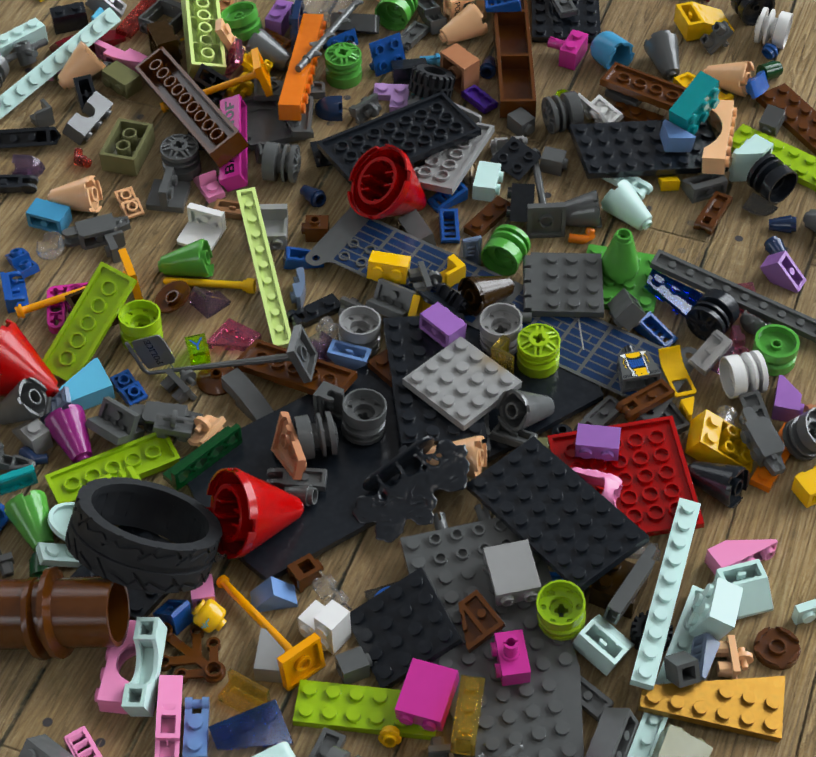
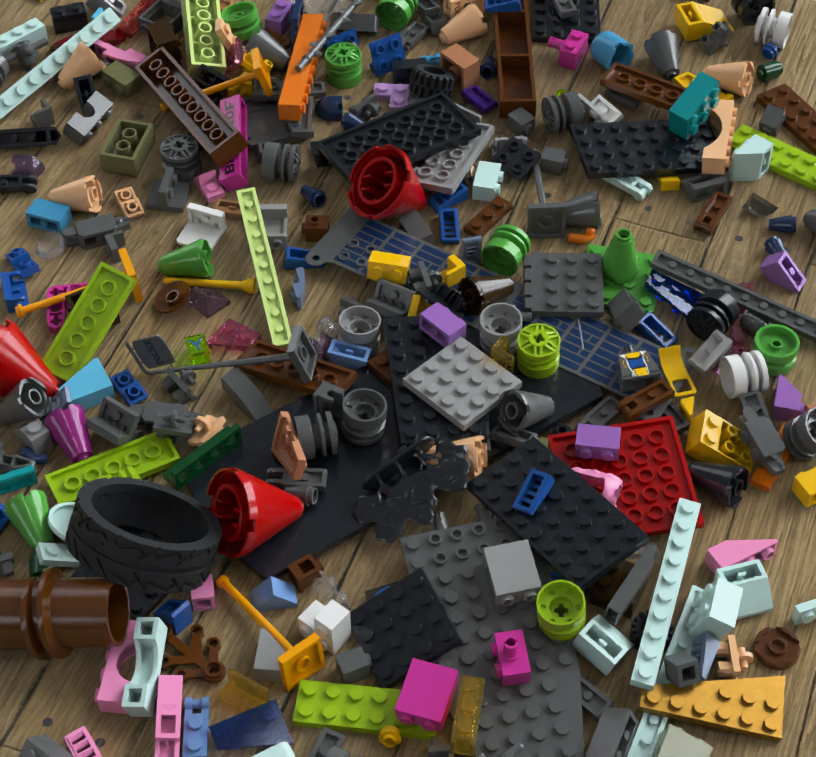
clear red arm [73,148,92,168] -> none
lime wheel [118,299,163,353] -> none
yellow head [191,599,227,633] -> none
reddish brown dish [197,367,234,396] -> none
black plate [286,293,341,329] -> none
reddish brown wing [458,589,506,653] -> none
black brick [506,183,535,222] -> none
light aqua cone [601,179,653,231] -> none
reddish brown hinge [614,102,664,122] -> none
medium blue slope [659,119,696,152] -> none
clear wheel [716,405,738,425] -> none
blue slope [745,70,769,99] -> none
black wheel [746,154,798,204] -> none
none -> dark blue cone [340,112,365,129]
none -> blue slope [512,468,555,516]

